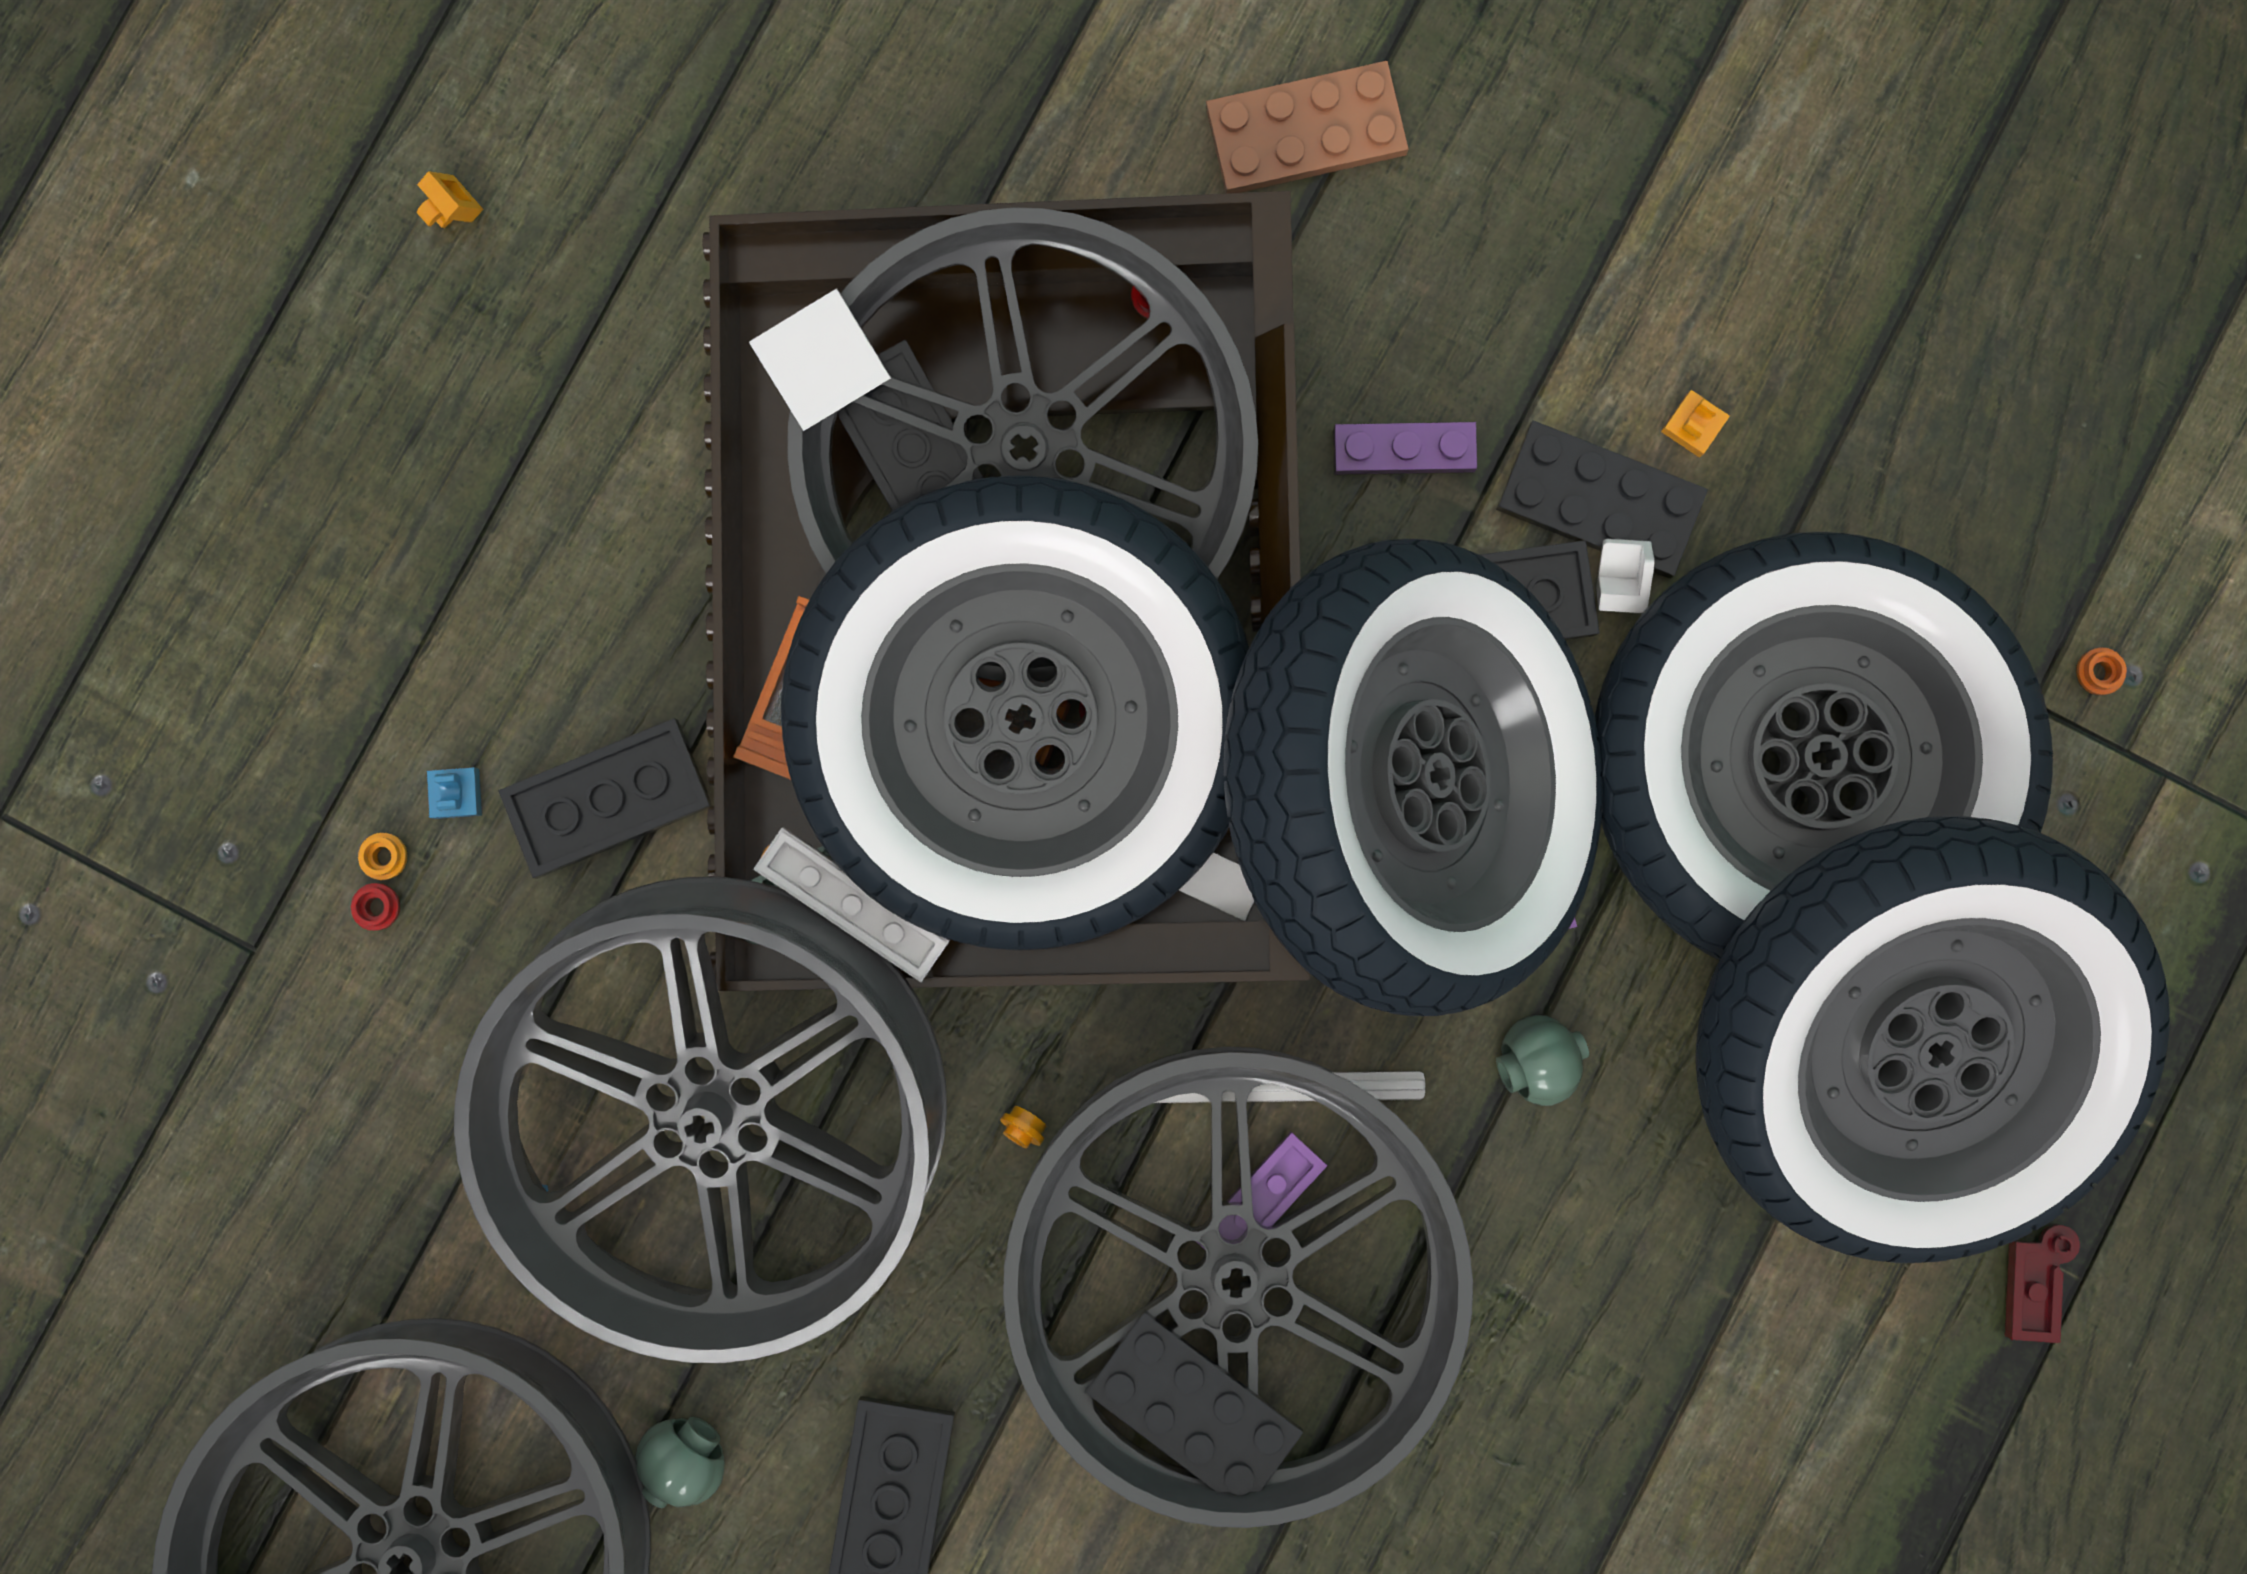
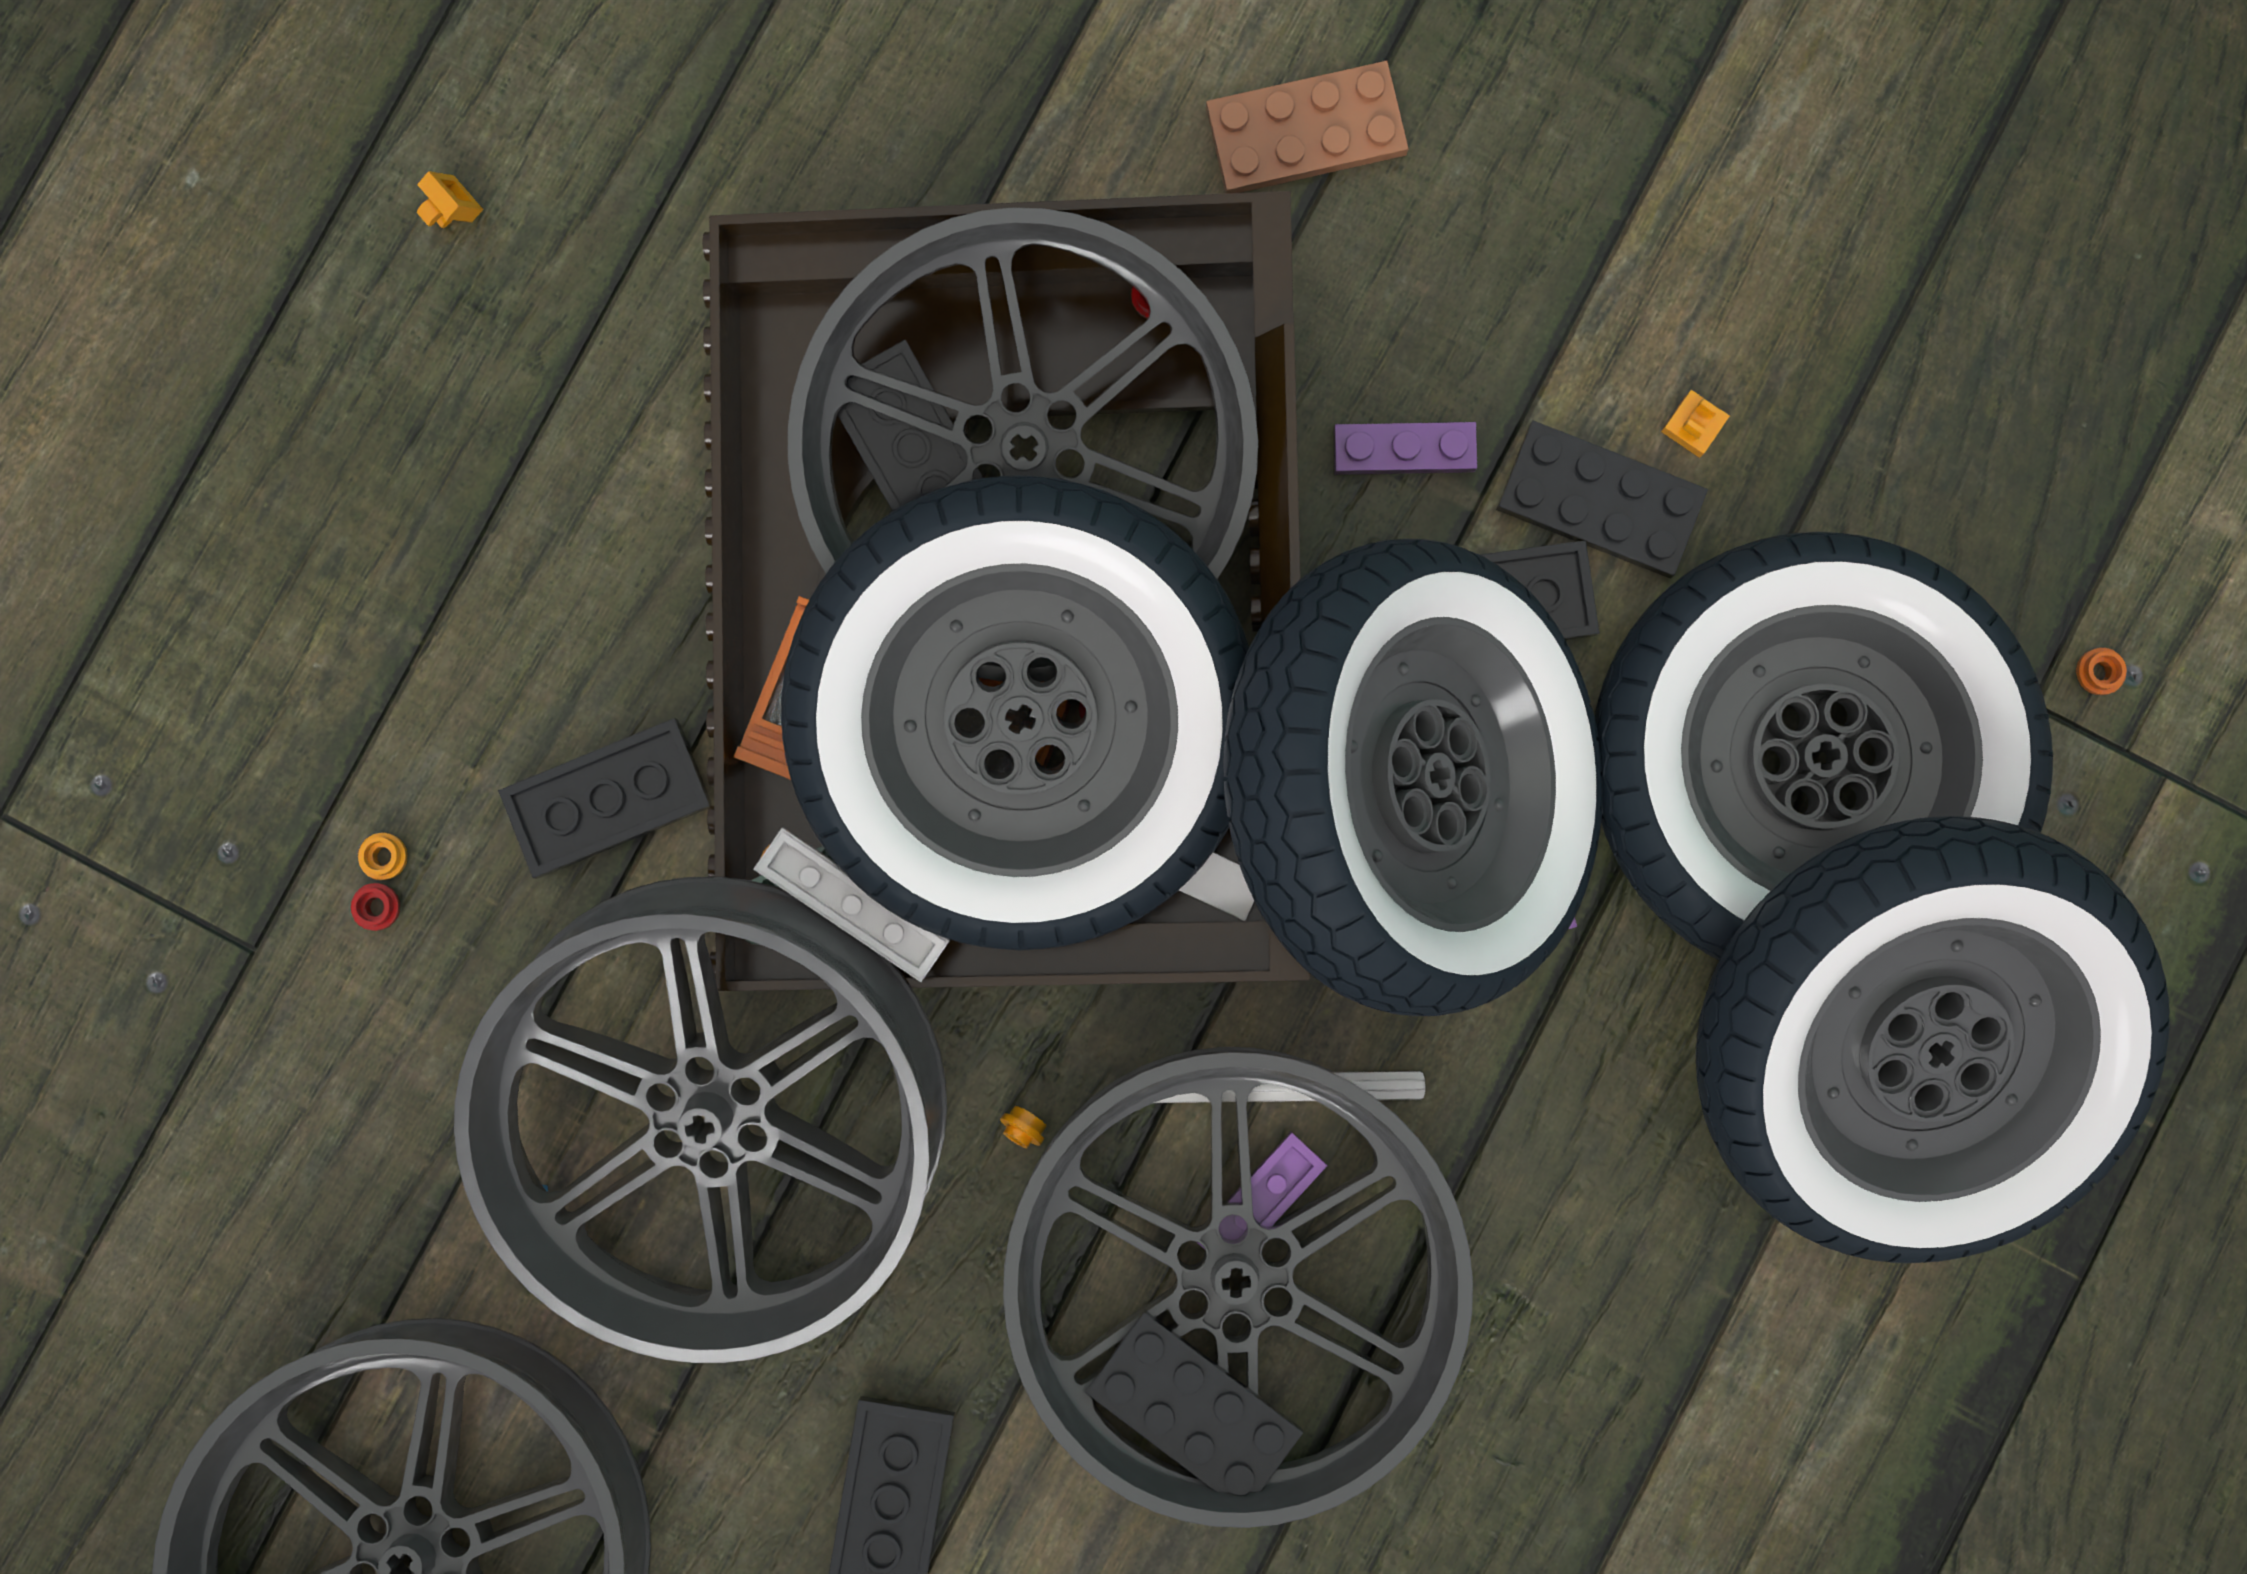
dark azure tile [427,767,482,819] -> none
sand green plant [635,1417,725,1508] -> none
white tile [749,288,891,431] -> none
sand green plant [1496,1015,1589,1106] -> none
white panel [1596,539,1654,613] -> none
dark red hinge [2005,1224,2080,1343] -> none

